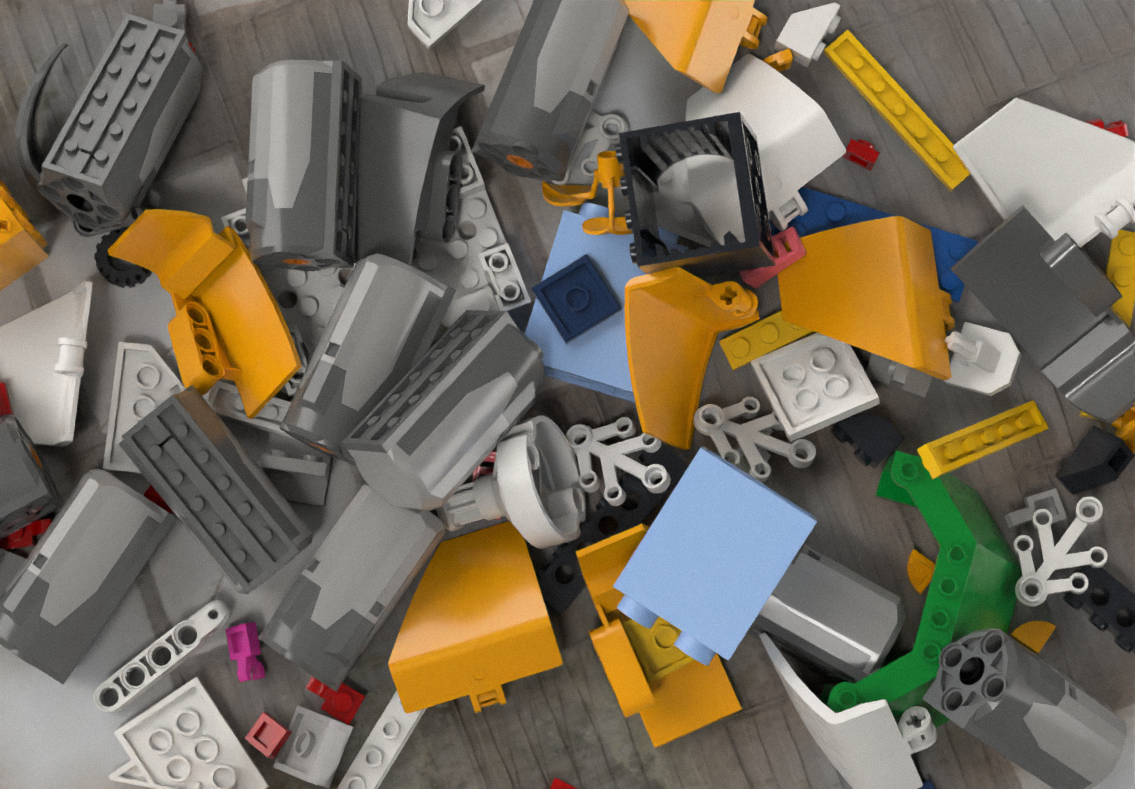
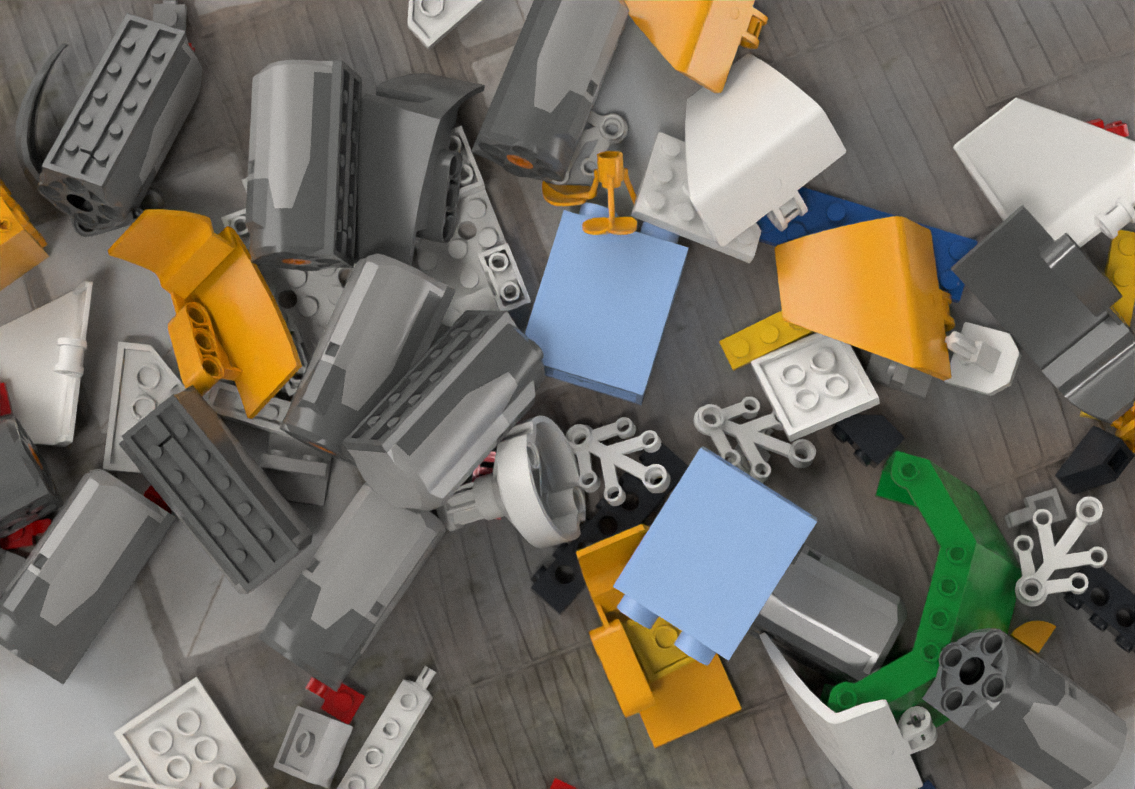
black tyre [94,227,152,288] -> none
white piece [94,599,231,713] -> none
dark pink plate [225,622,265,682] -> none
plate [244,712,292,759] -> none
light orange panel [388,521,563,714] -> none
dark blue tile [531,254,622,345] -> none
black piece [615,112,776,278] -> none
light orange panel [624,267,759,450] -> none
coral slope [739,227,807,288] -> none
light orange tile [762,48,793,72] -> none
white slope [774,2,841,67] -> none
yellow plate [823,30,971,192] -> none
red plate [842,139,880,171] -> none
light orange tile [907,549,935,595] -> none
yellow plate [917,400,1049,479] -> none

